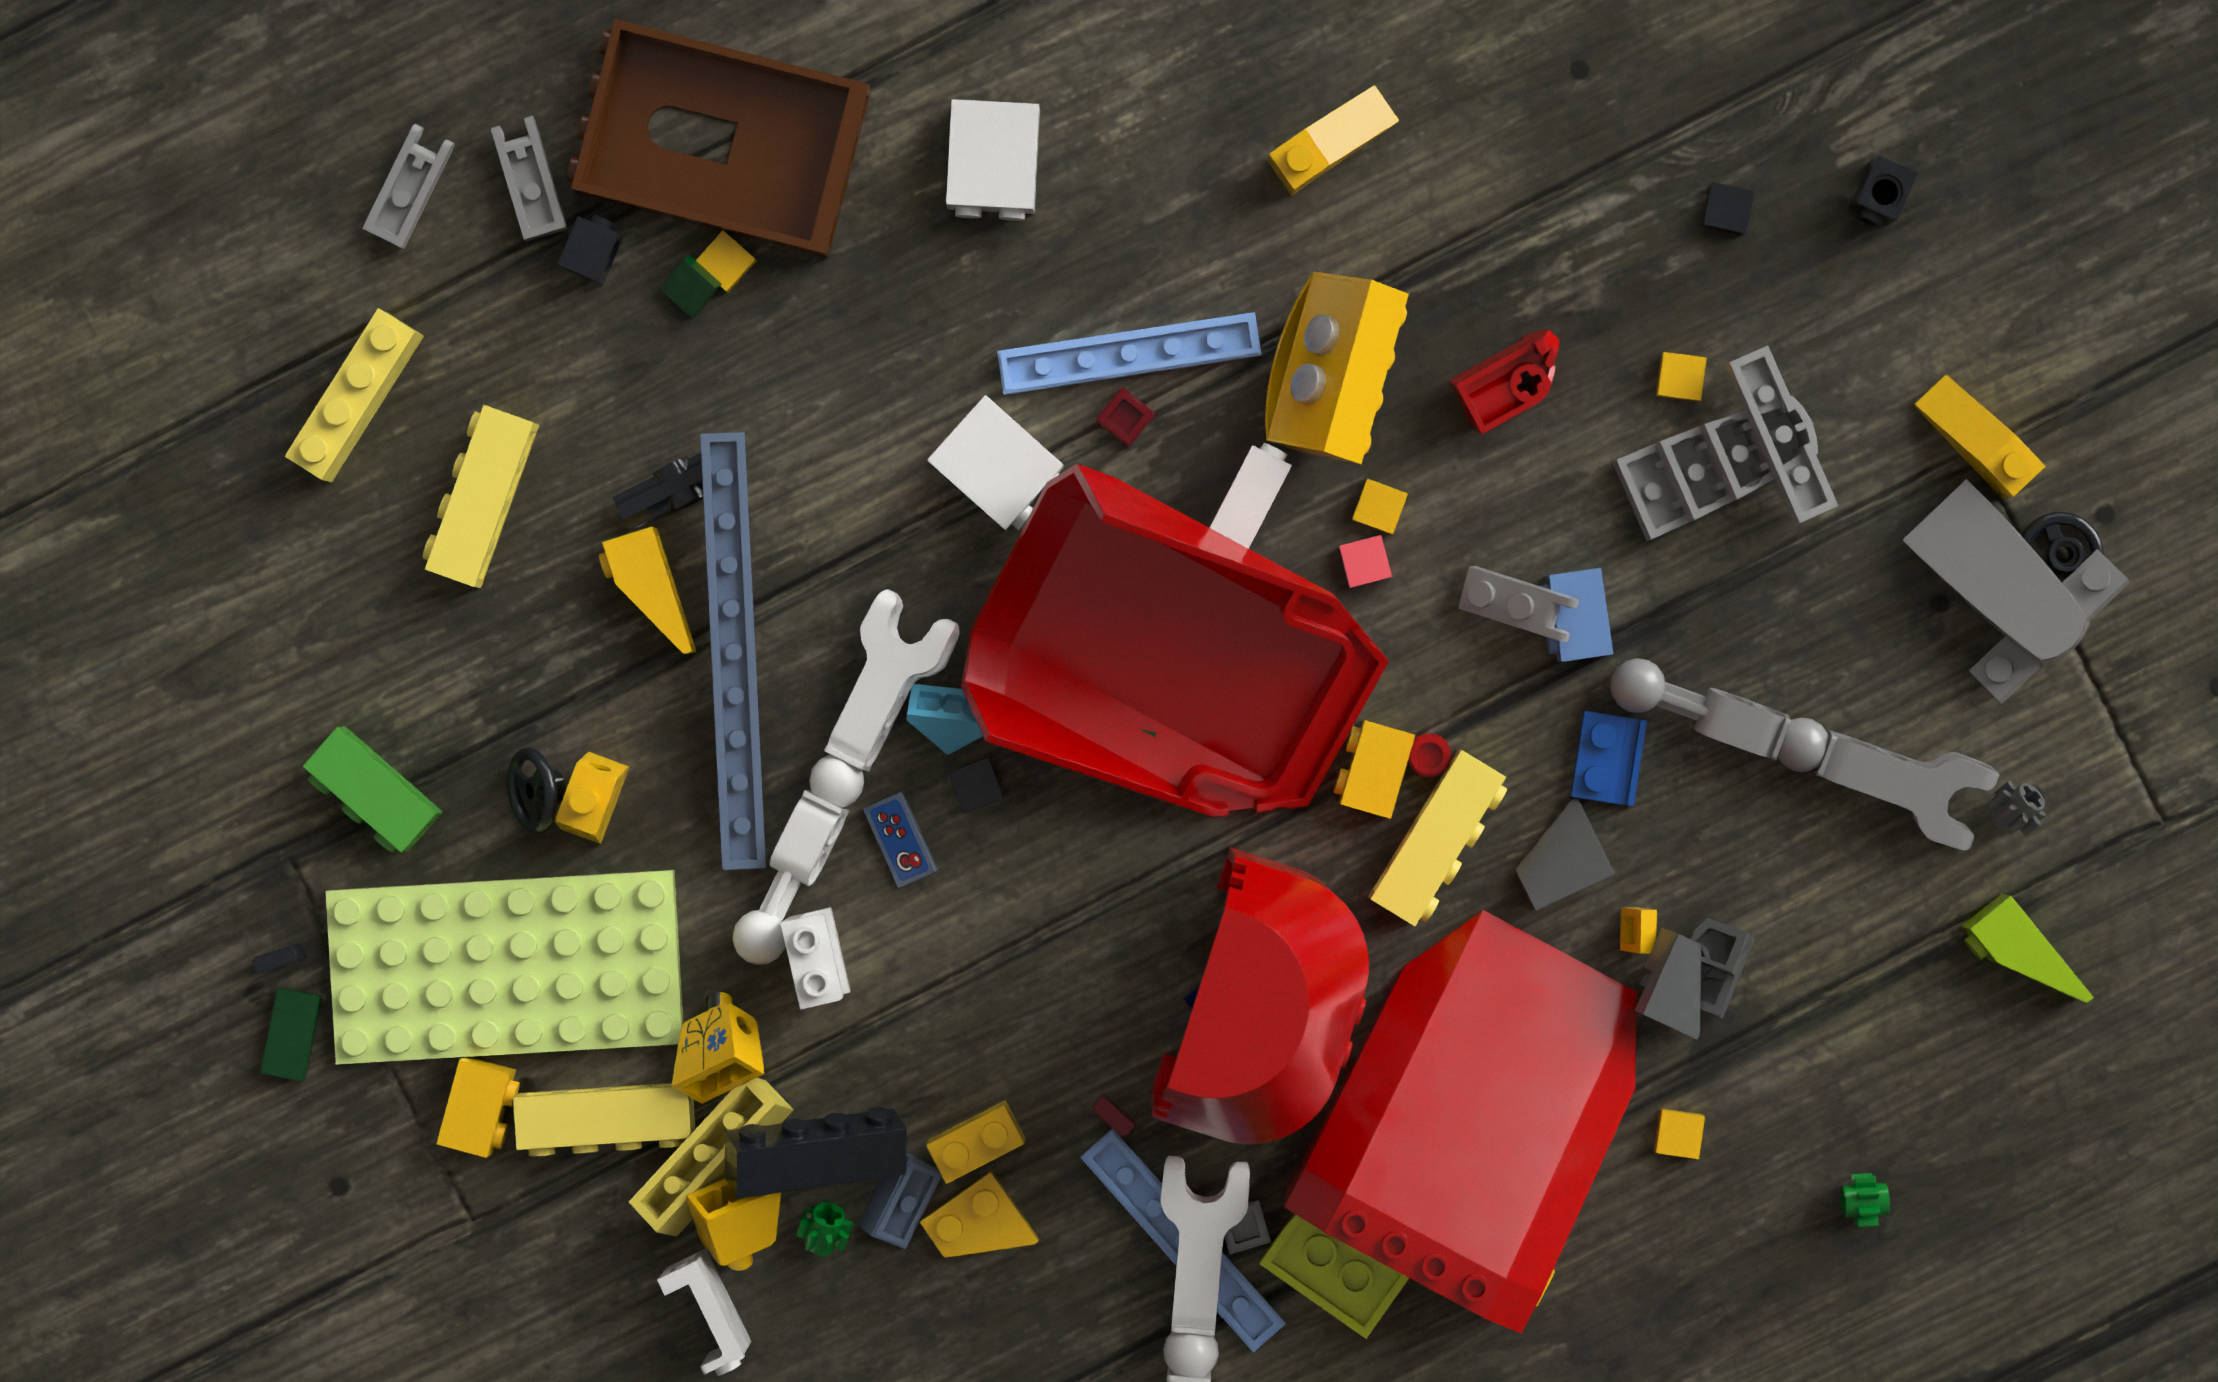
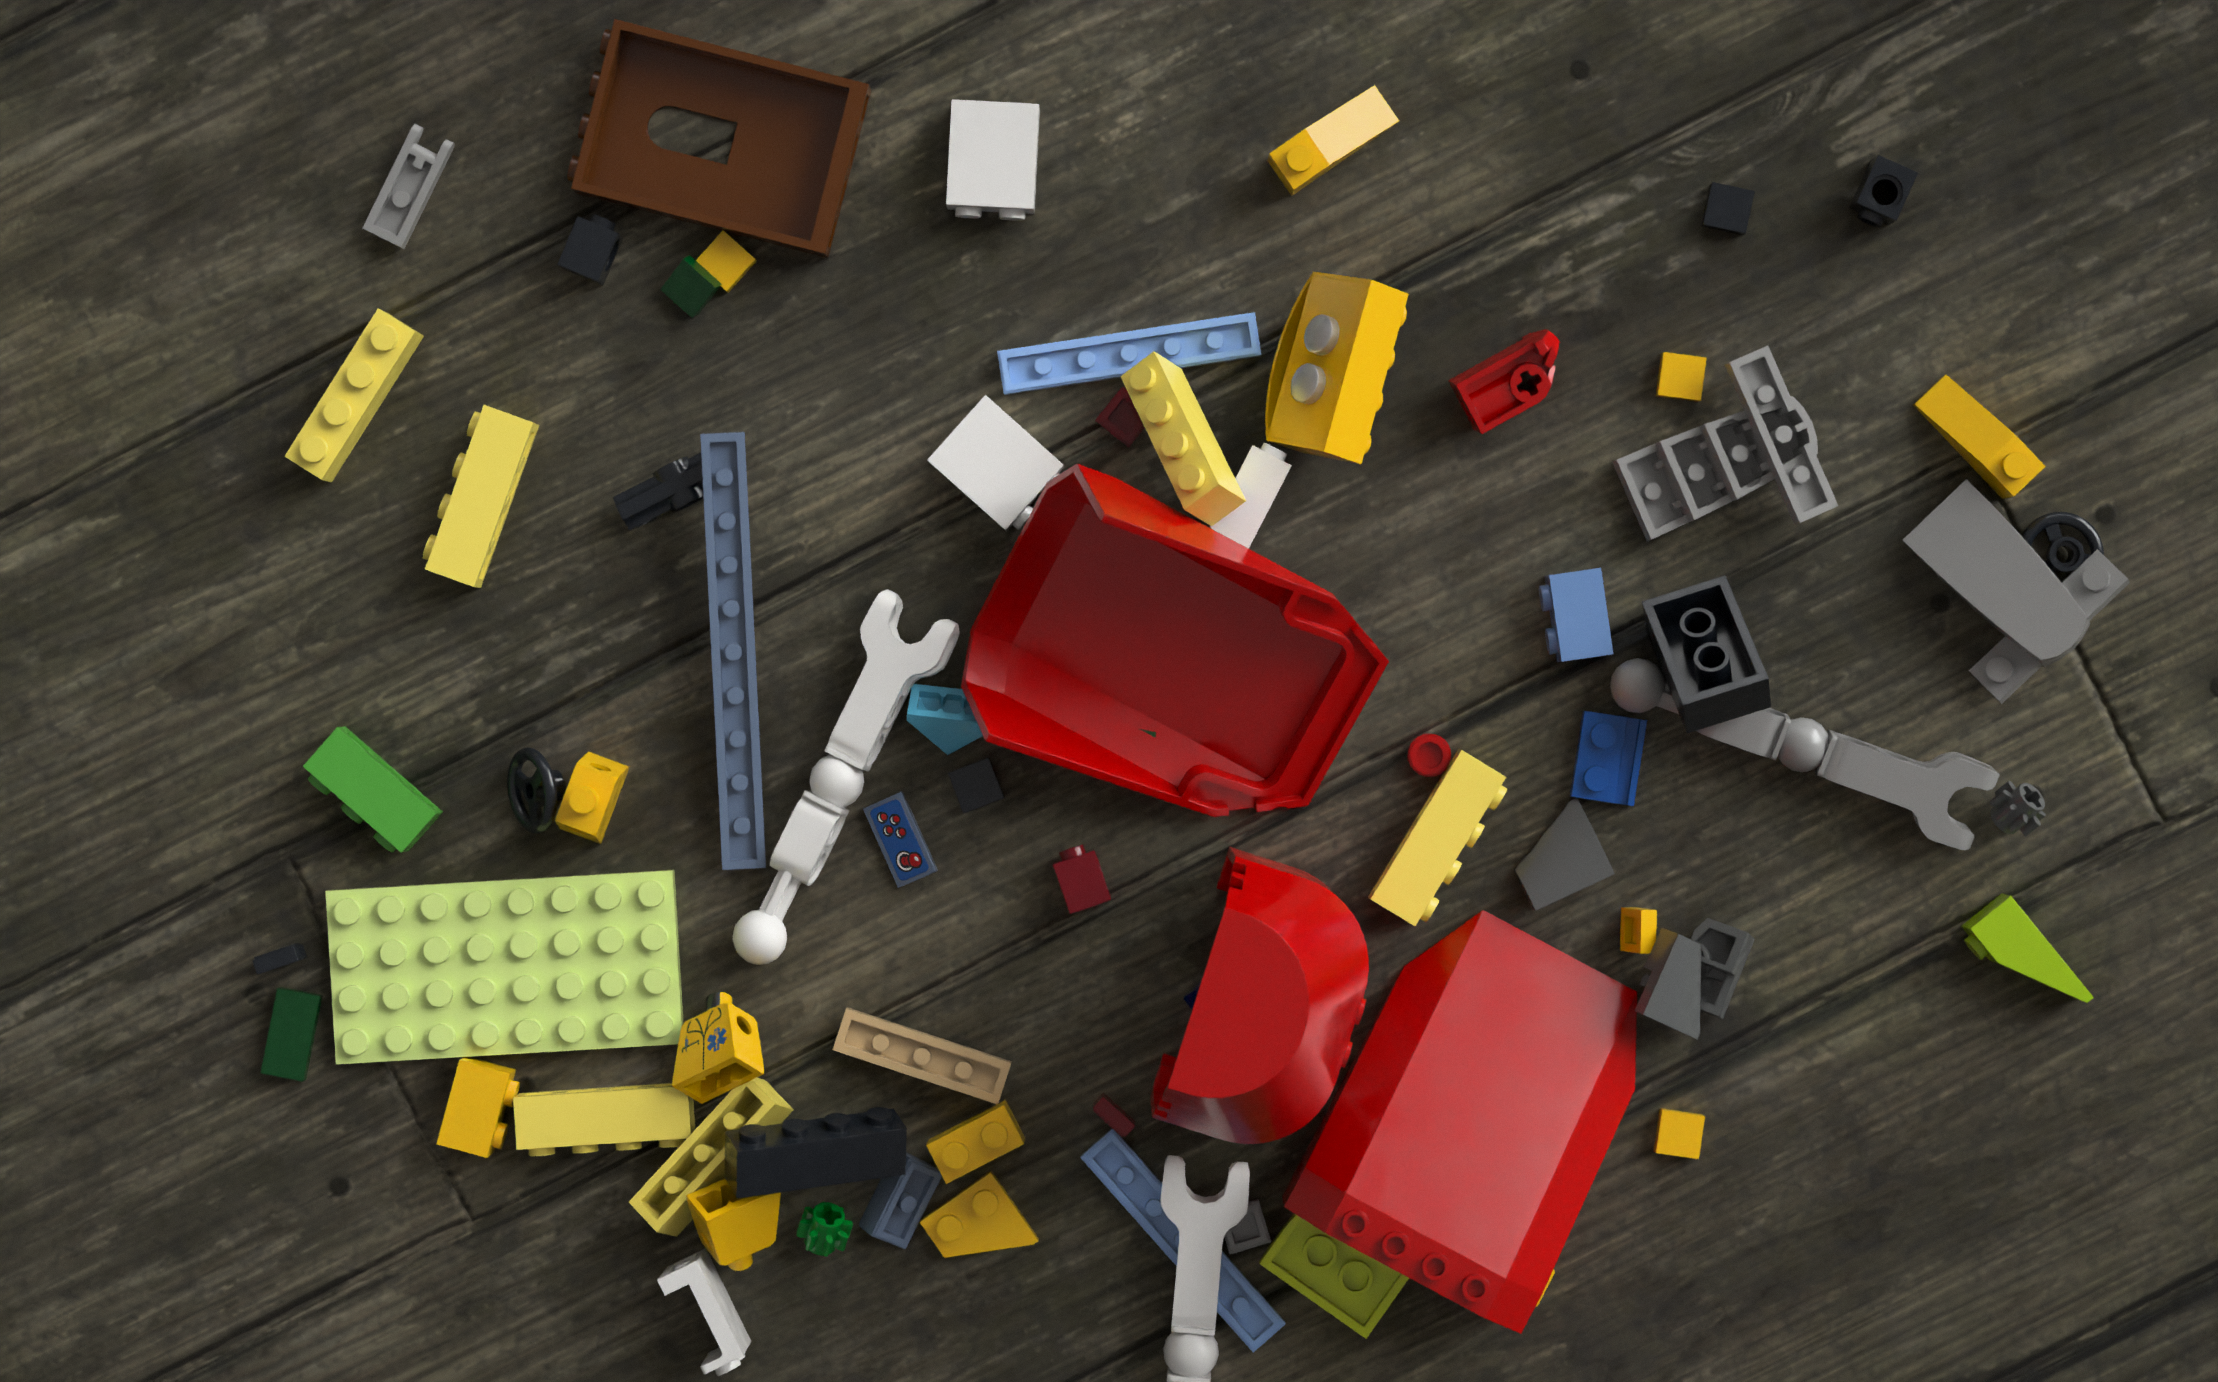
light grey hinge [491,116,568,241] -> none
yellow slope [599,527,696,654] -> none
white panel [780,907,851,1010] -> none
yellow brick [1333,720,1415,819] -> none
coral tile [1338,535,1392,588] -> none
yellow tile [1352,479,1408,535] -> none
light grey hinge [1458,566,1579,642] -> none
green gear [1840,1173,1890,1228] -> none
none -> tan plate [833,1007,1012,1105]
none -> dark red brick [1053,844,1111,914]
none -> light yellow brick [1120,351,1246,526]
none -> black brick [1642,575,1771,733]

